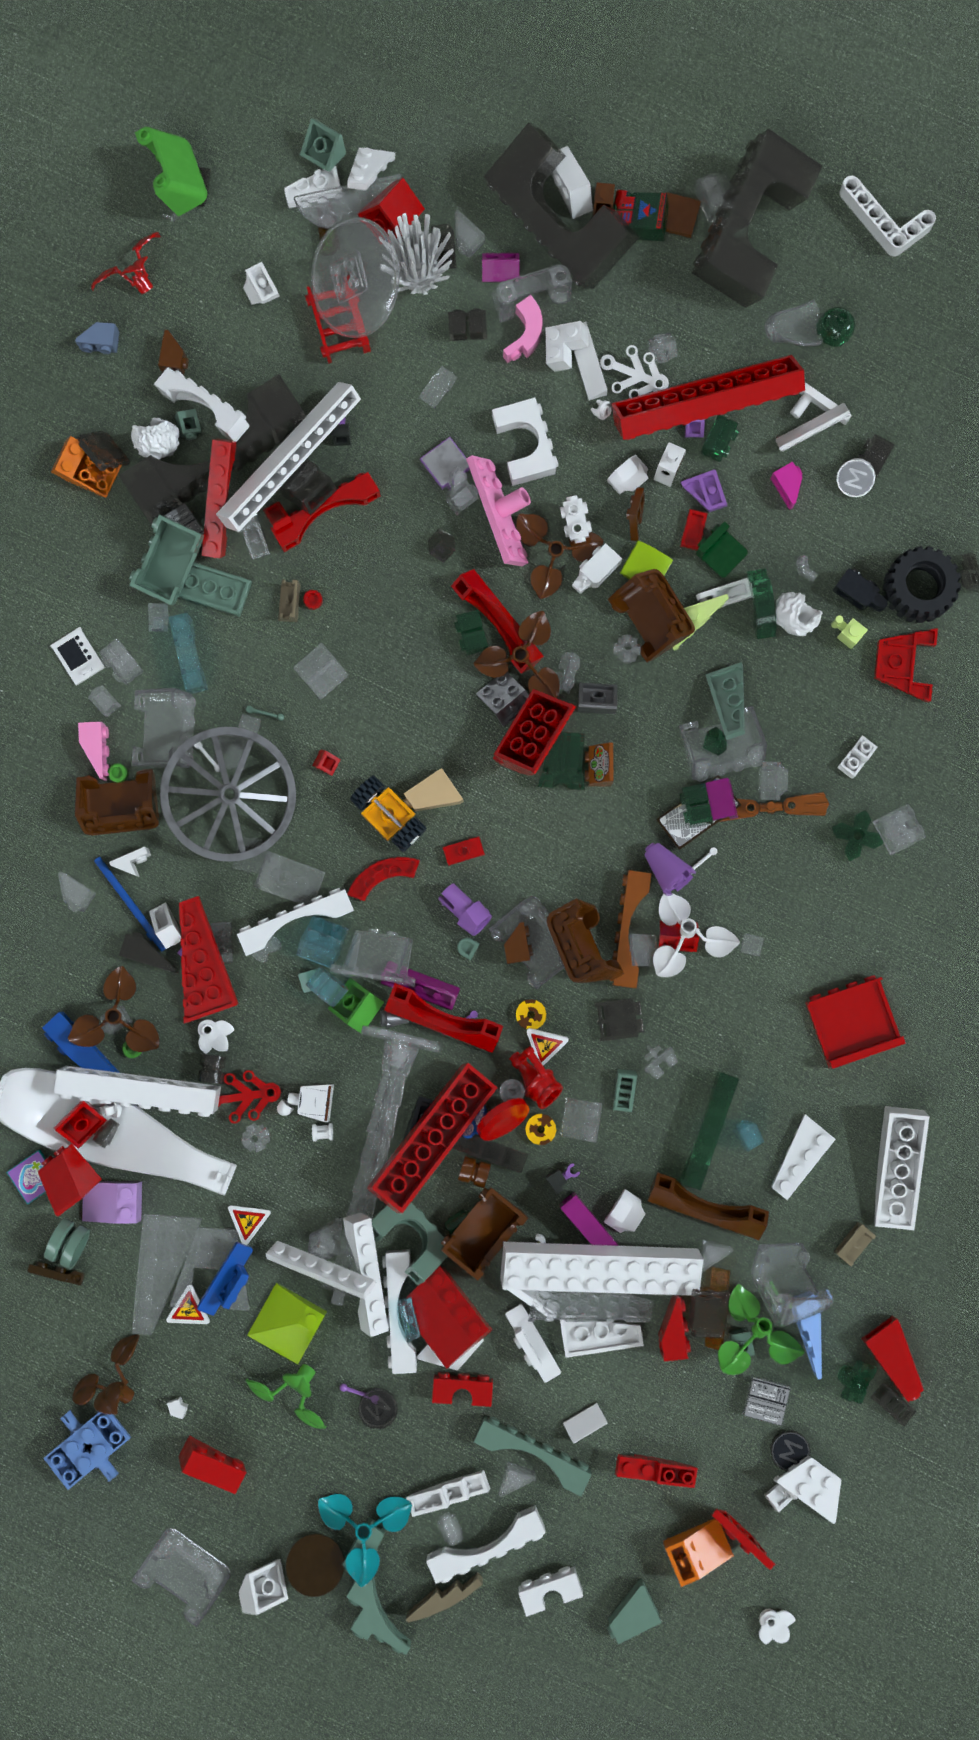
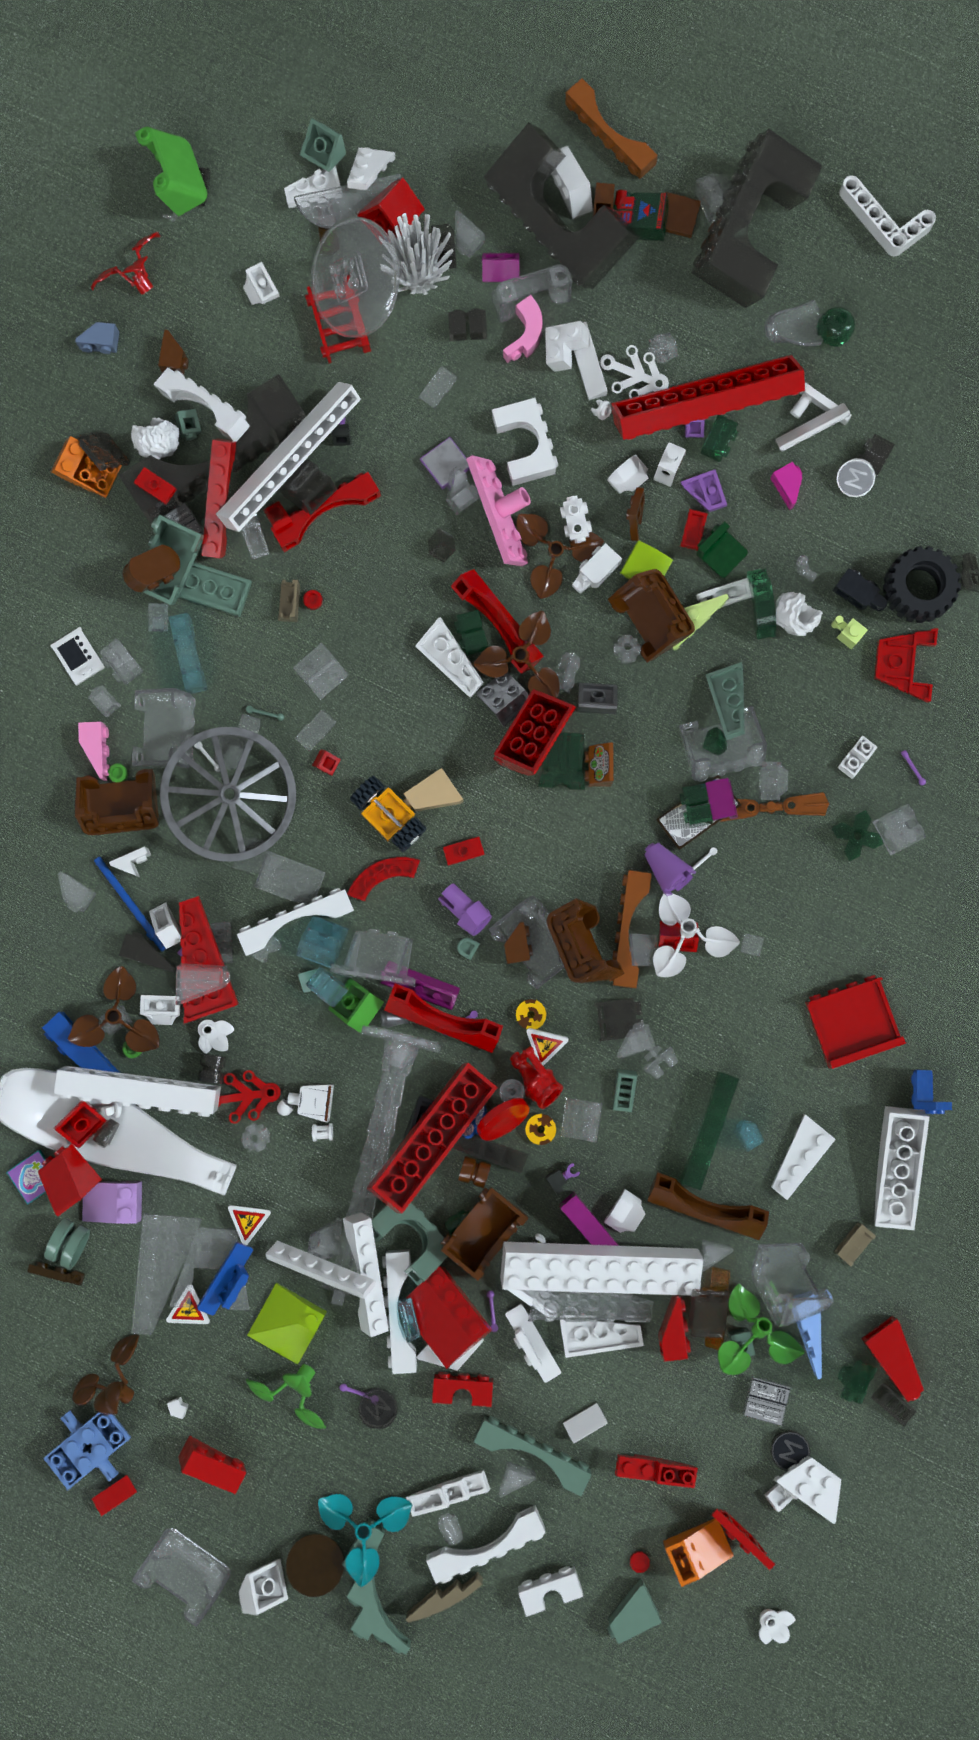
none -> red slope [92,1475,137,1516]
none -> reddish brown brick [123,545,180,592]
none -> red plate [133,467,177,505]
none -> white slope [140,995,181,1025]
none -> clear slope [176,963,230,1005]
none -> clear slope [295,710,337,751]
none -> white wing [415,617,484,697]
none -> medium lavender hinge [487,1291,498,1332]
none -> dark orange arch [565,78,658,179]
none -> clear slope [617,1022,657,1059]
none -> red piece [630,1551,650,1573]
none -> medium lavender hinge [901,750,926,785]
none -> blue bracket [911,1070,952,1114]

